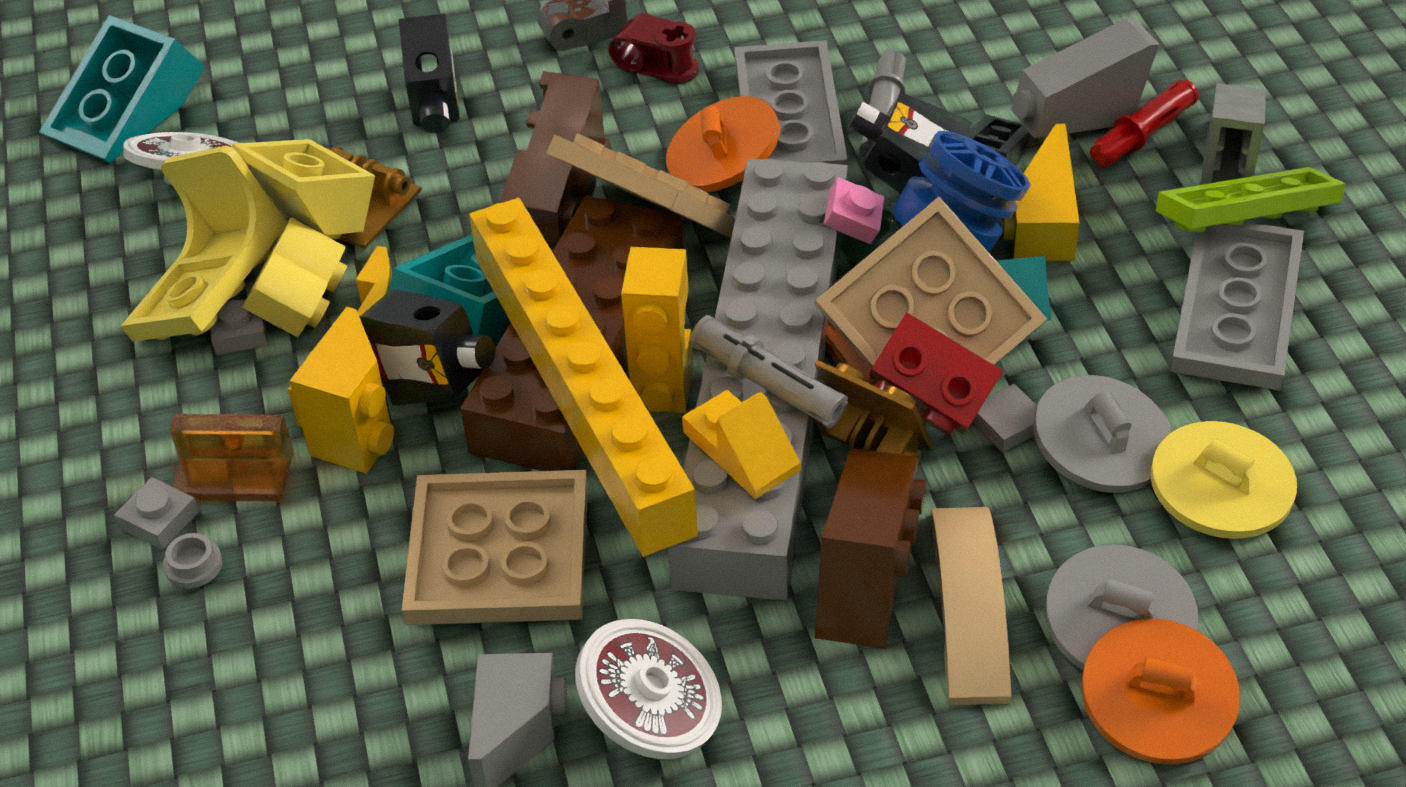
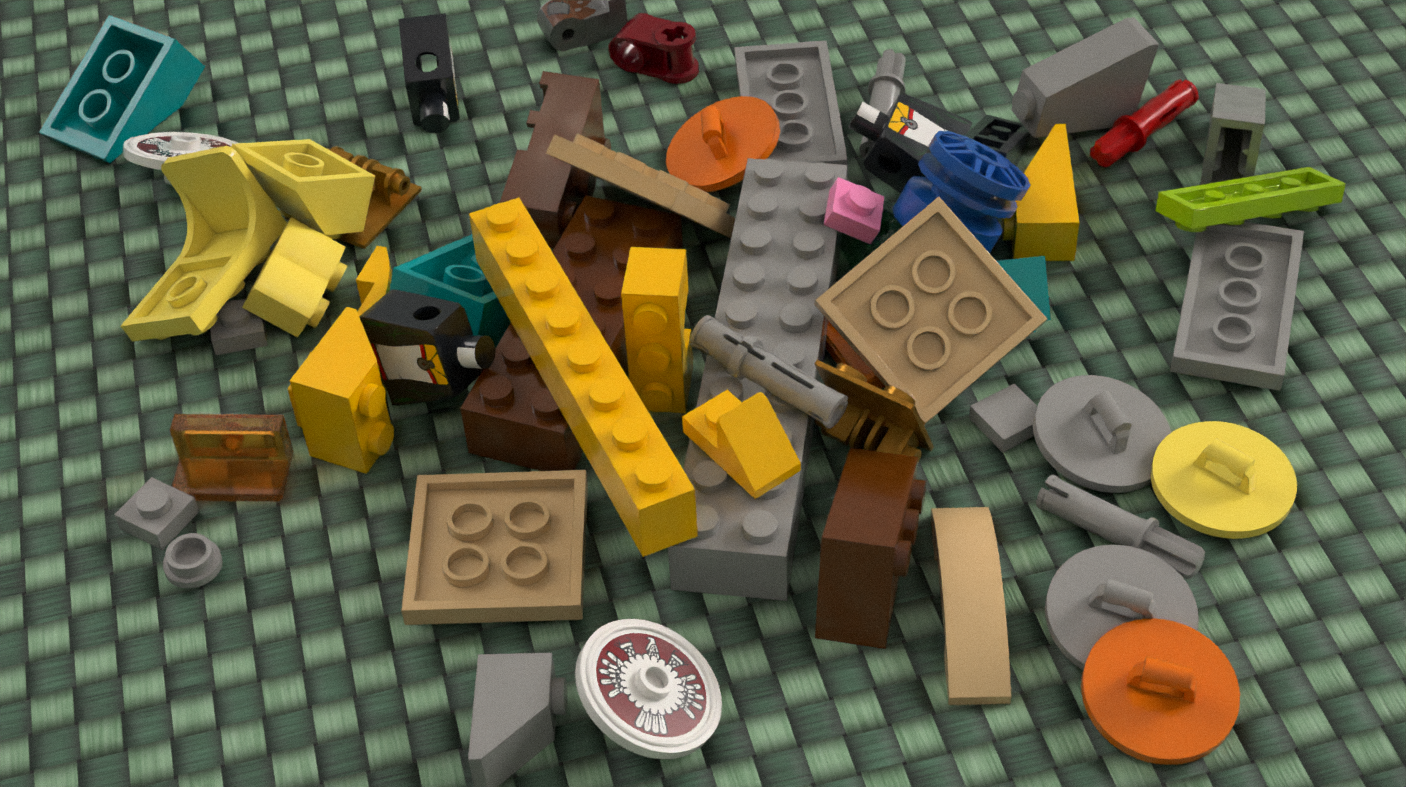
red brick [869,312,1003,435] -> none
none -> light grey axle [1036,474,1205,579]

